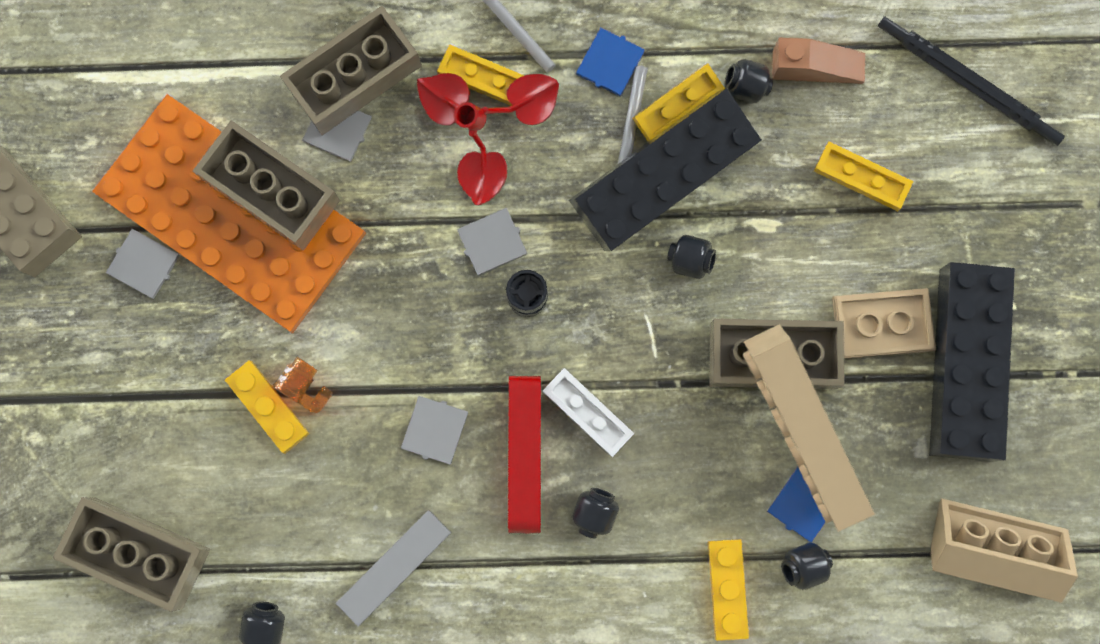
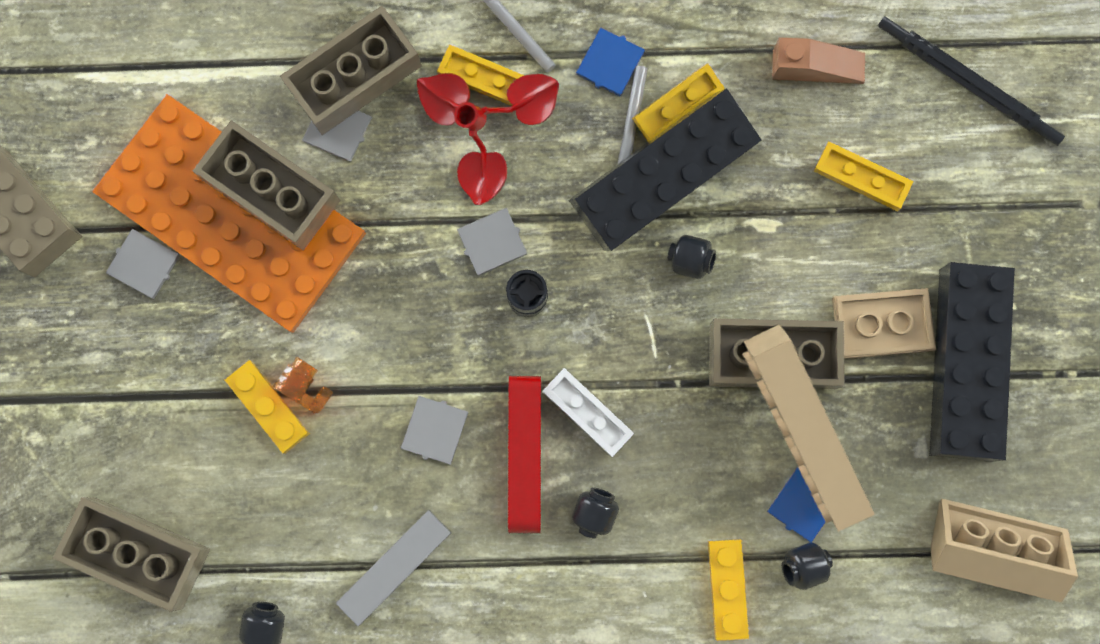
black head [724,59,773,103] -> none

